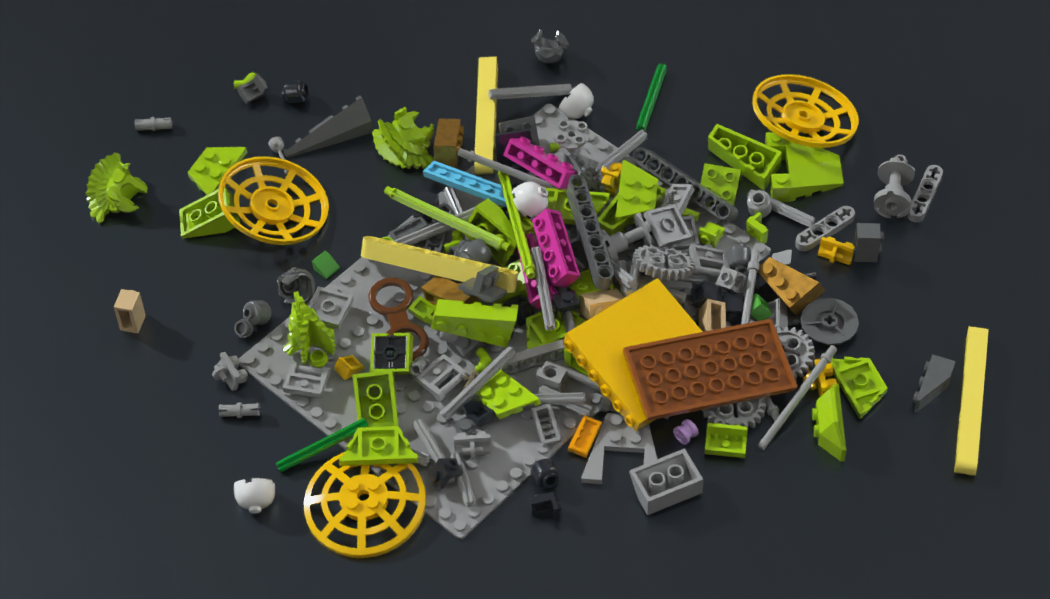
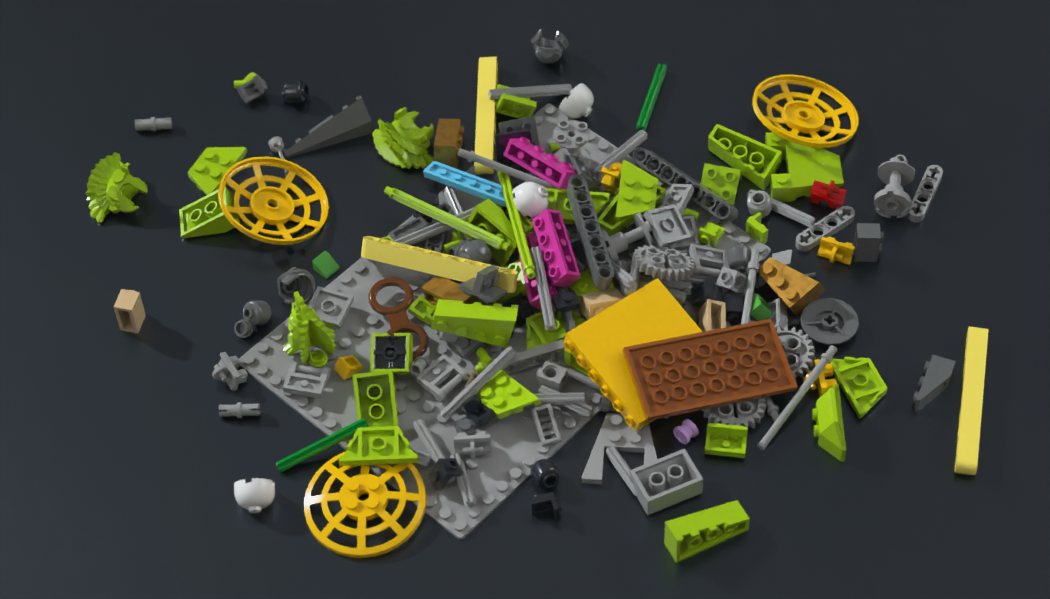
light orange plate [568,415,602,458] -> none
none -> lime bracket [495,84,537,118]
none -> light grey axle [606,446,637,496]
none -> lime wedge [664,500,750,563]
none -> red hips [810,180,846,209]

